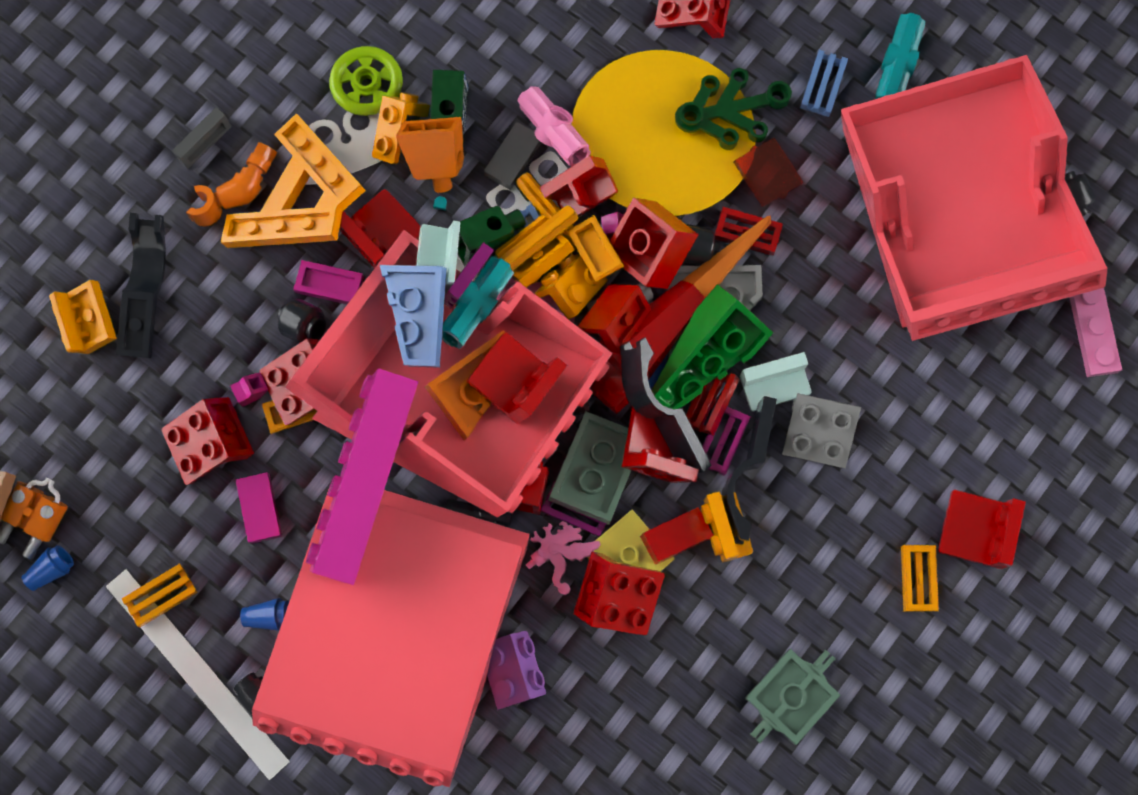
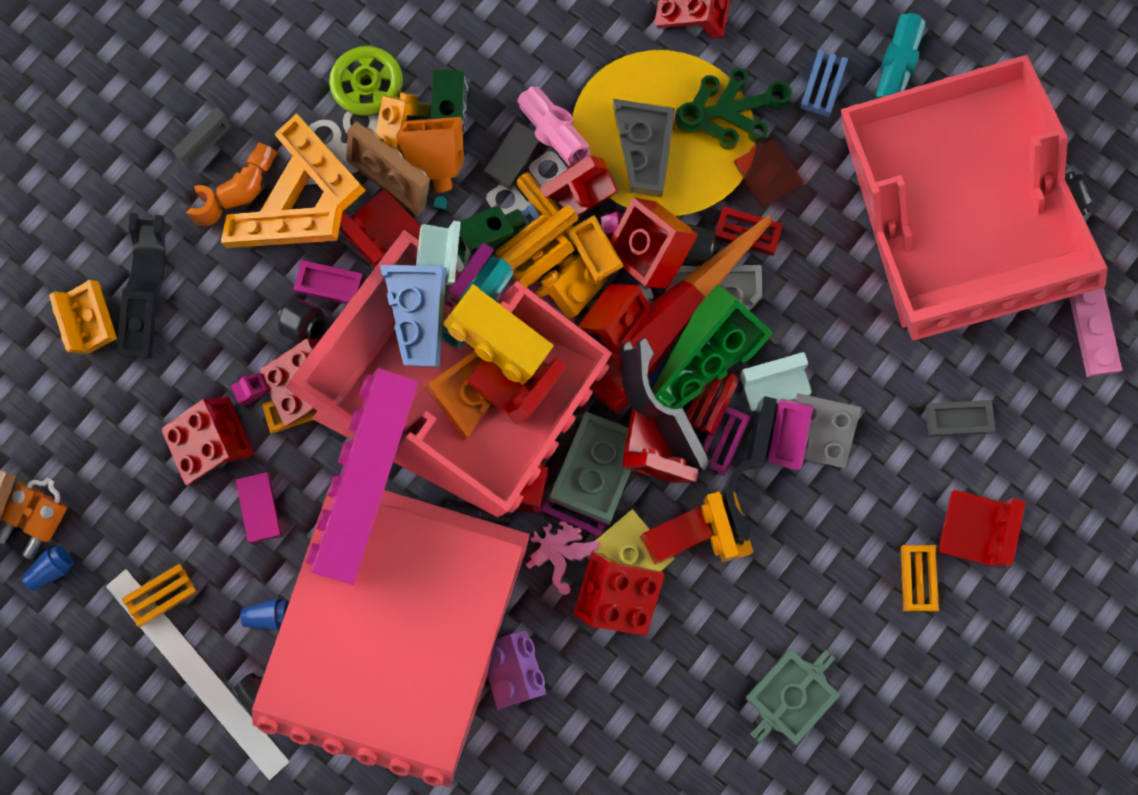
none -> medium nougat plate [346,121,430,217]
none -> yellow brick [443,284,554,385]
none -> dark grey wing [613,99,675,197]
none -> dark pink tile [768,398,814,470]
none -> dark grey tile [925,400,995,437]

